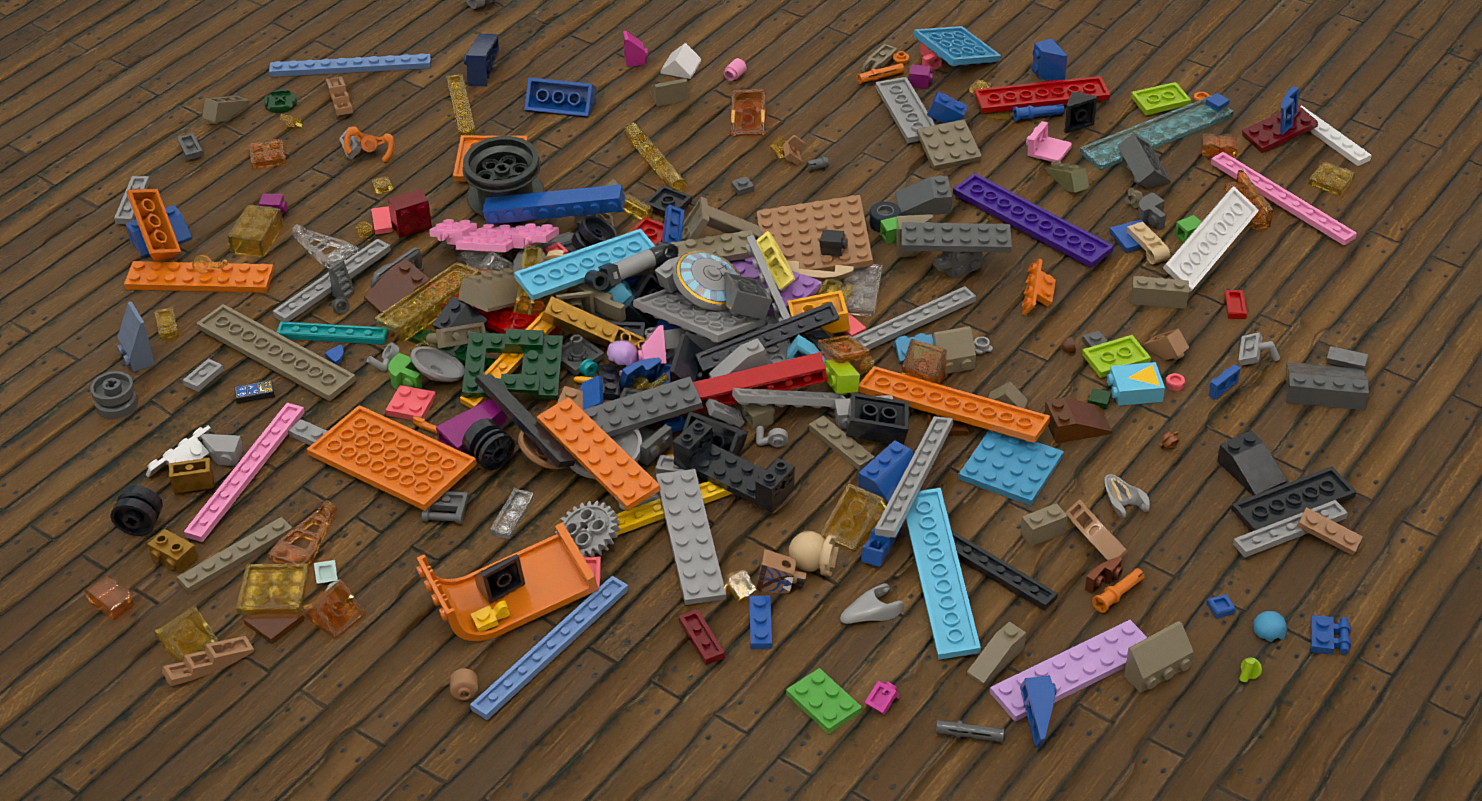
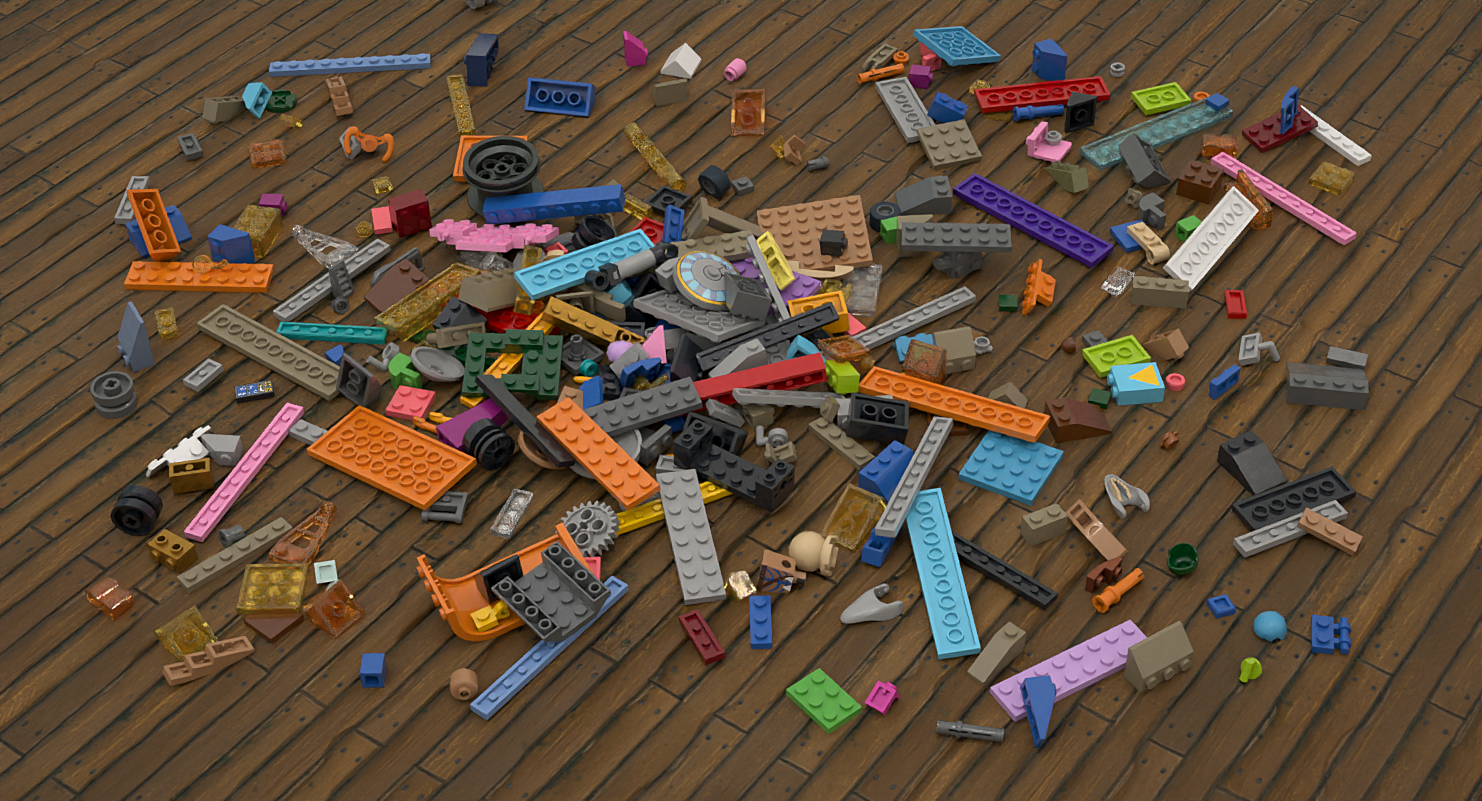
none -> blue slope [207,224,255,264]
none -> dark grey bush [218,524,245,549]
none -> medium azure slope [242,82,272,119]
none -> dark grey slope [336,353,382,408]
none -> blue brick [360,653,387,688]
none -> light orange piece [429,412,452,424]
none -> dark grey slope [491,541,611,642]
none -> light grey plate [610,342,650,379]
none -> black wheel [698,165,731,199]
none -> dark tan bracket [764,441,797,464]
none -> dark tan plate [819,396,840,422]
none -> dark green tile [998,294,1018,312]
none -> light grey plate [1045,131,1062,146]
none -> clear slope [1101,267,1135,296]
none -> light grey bush [1110,62,1125,77]
none -> dark green hair [1167,543,1199,575]
none -> reddish brown brick [1176,160,1224,205]

